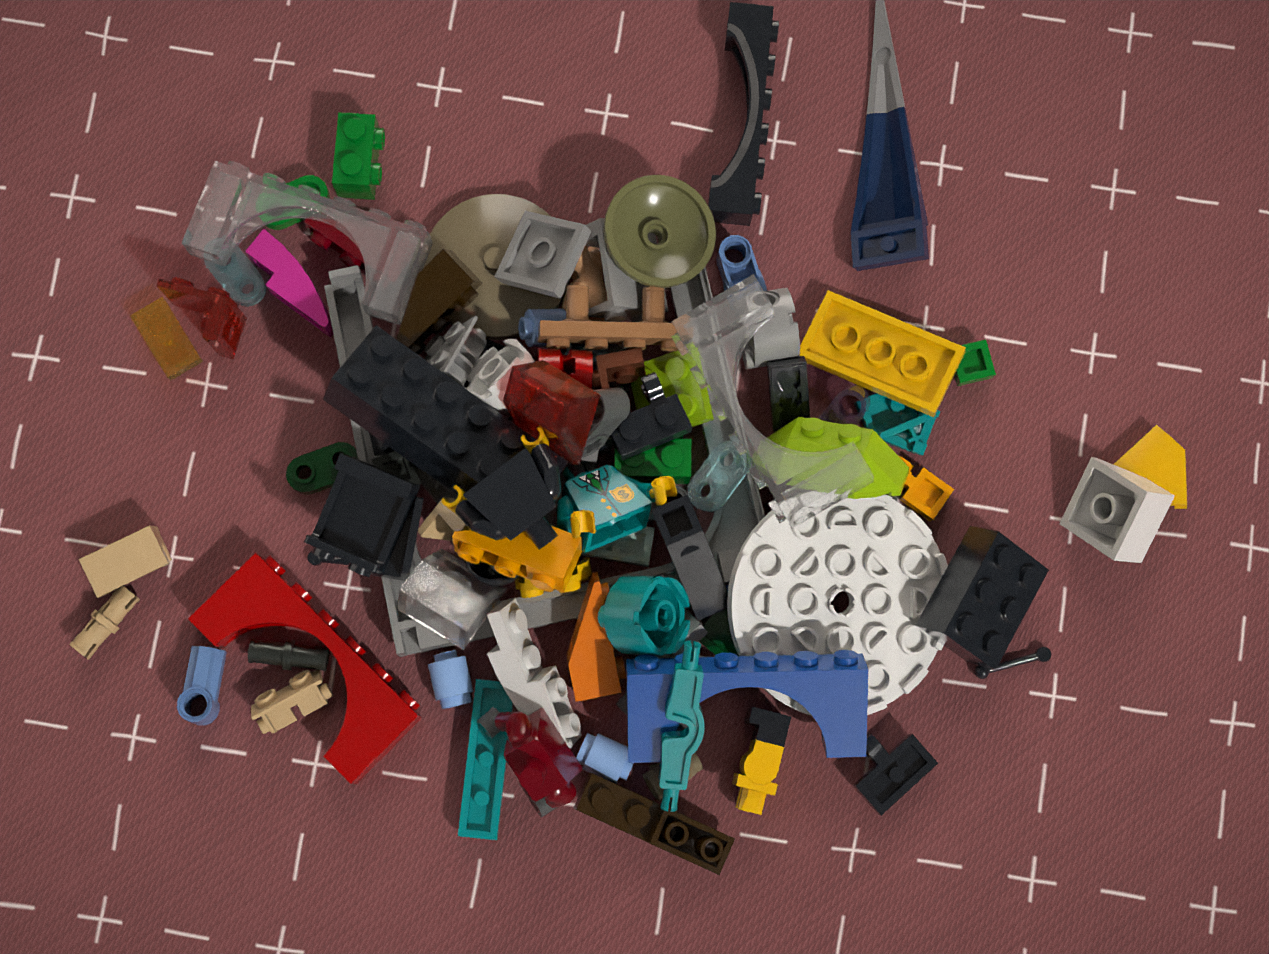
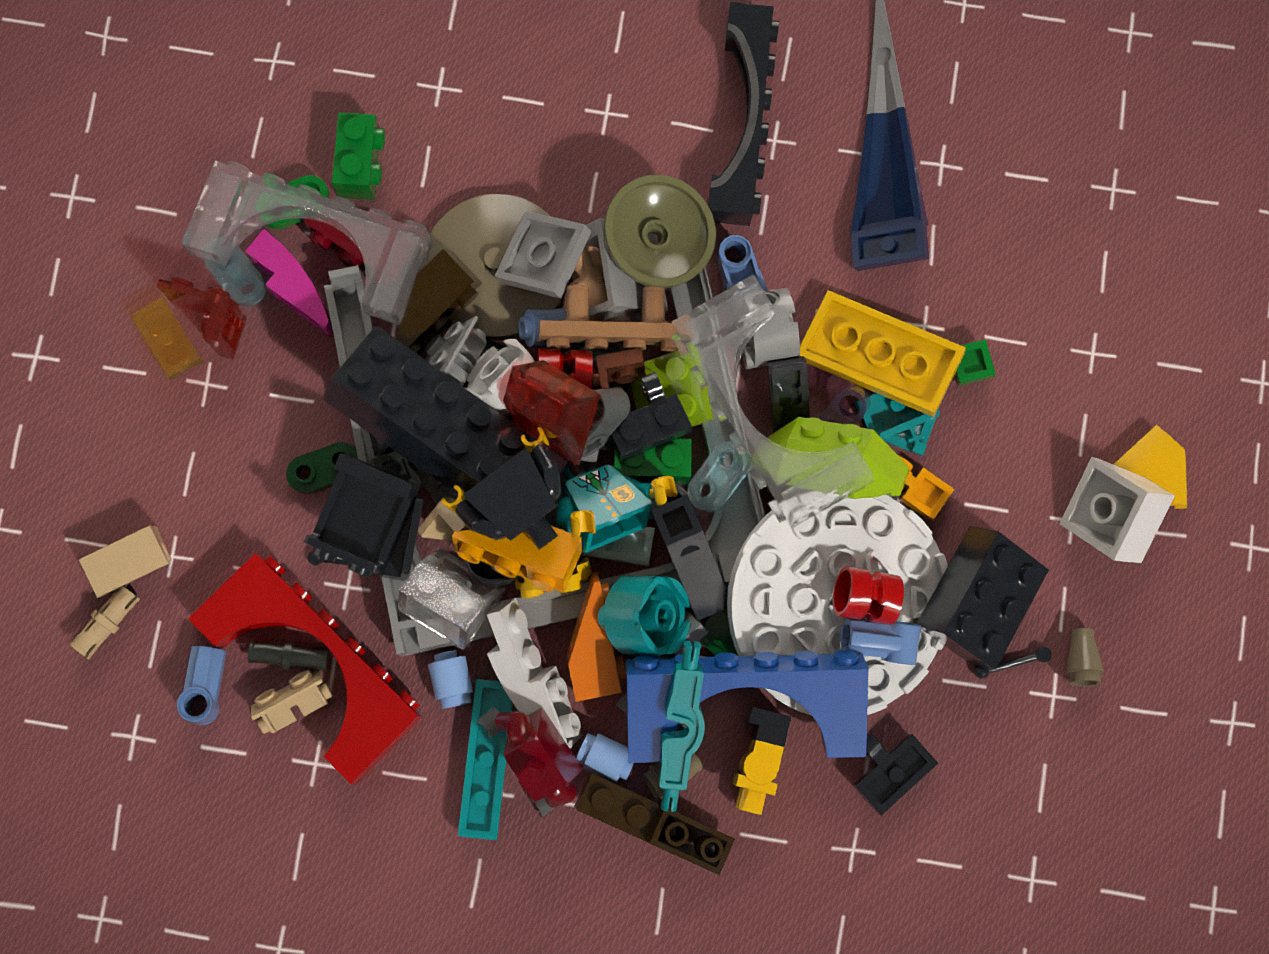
none -> red wheel [833,566,904,625]
none -> medium blue piece [840,619,921,665]
none -> dark tan cone [1065,628,1105,687]

